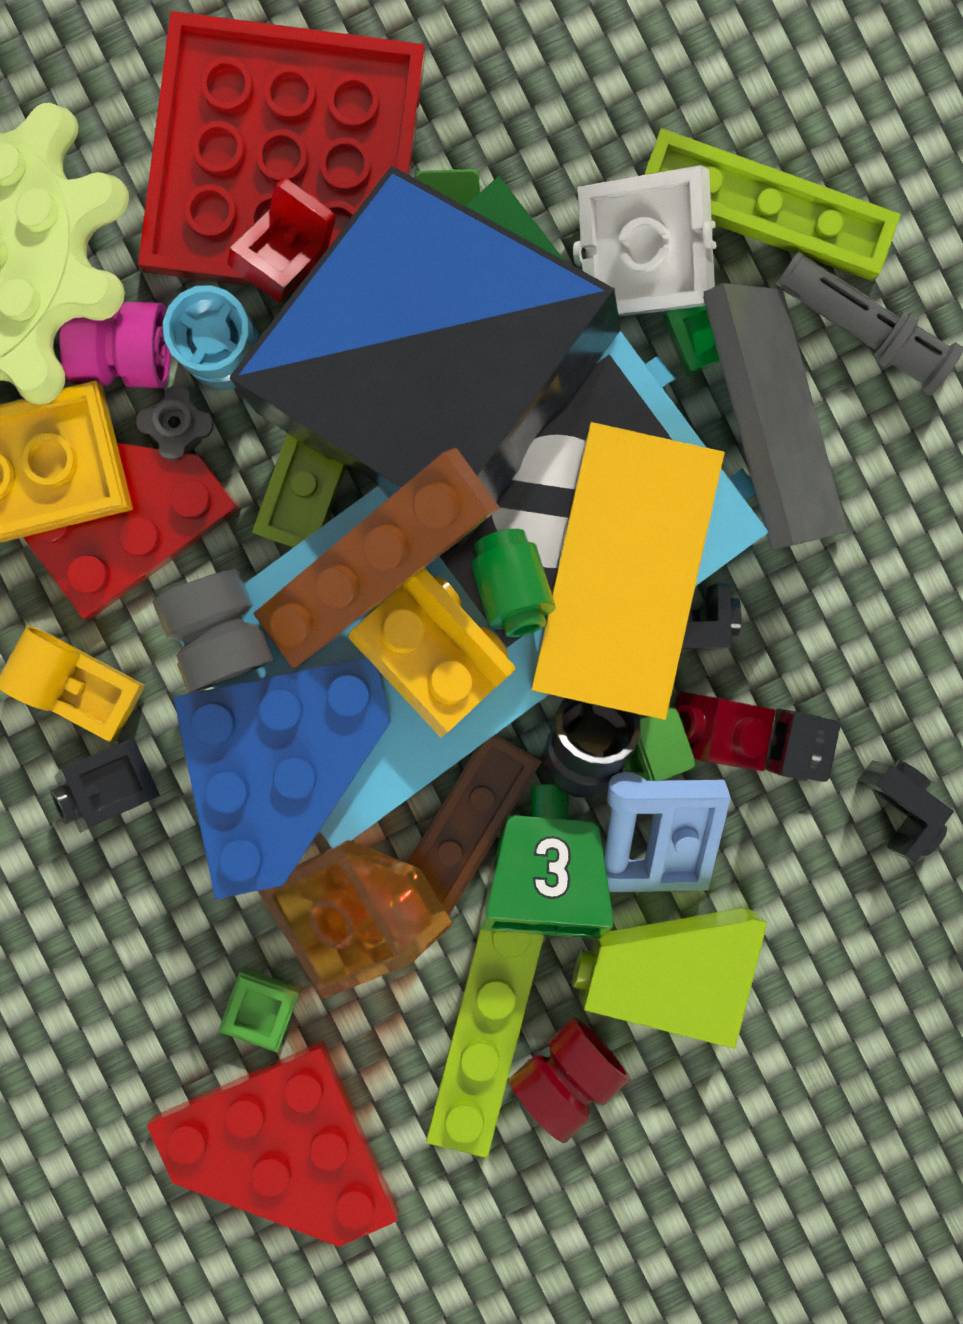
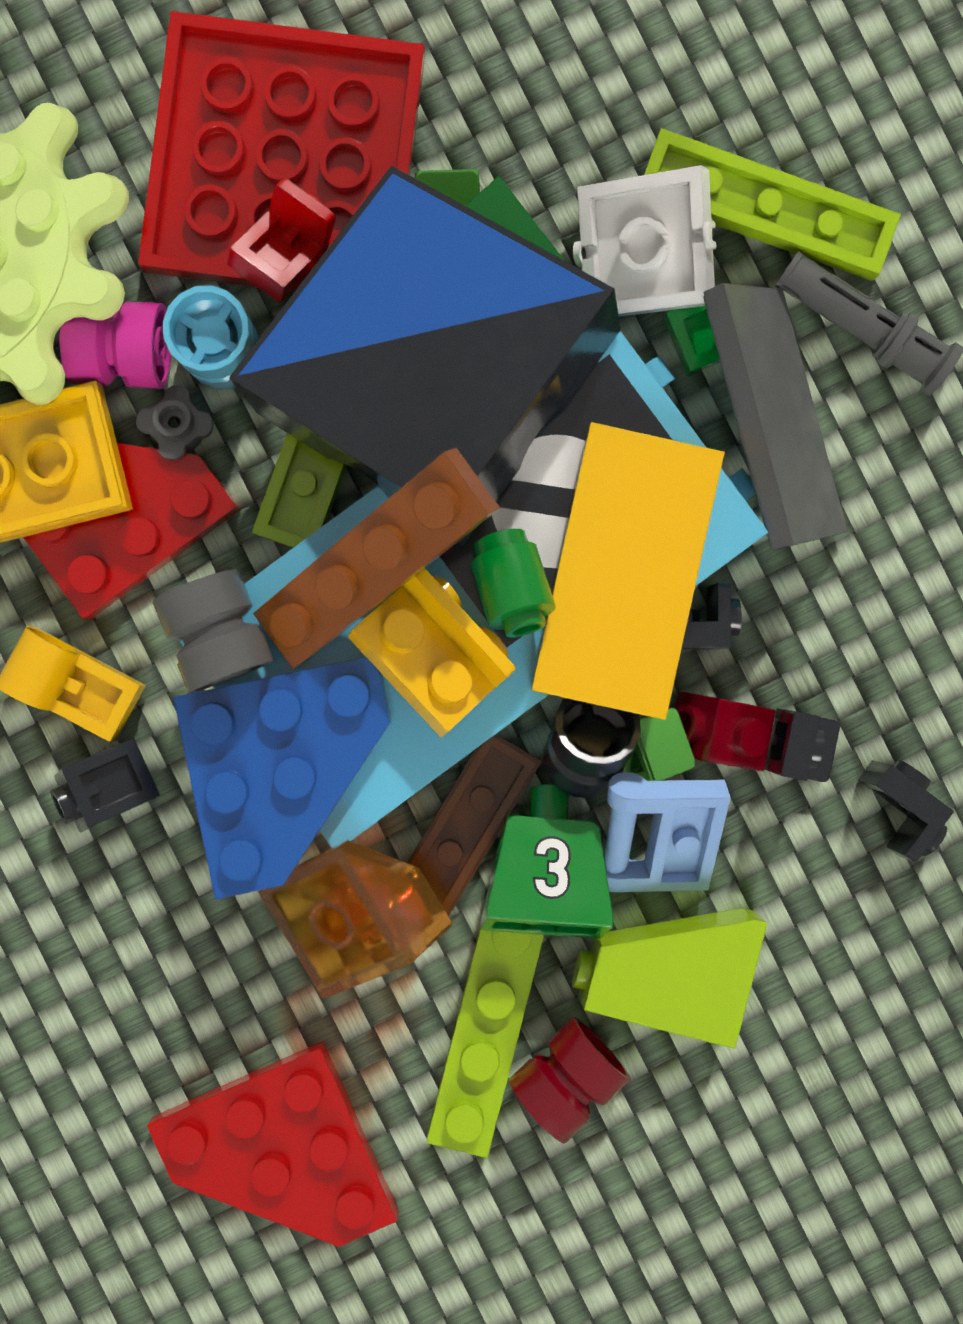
bright green tile [218,967,301,1053] -> none

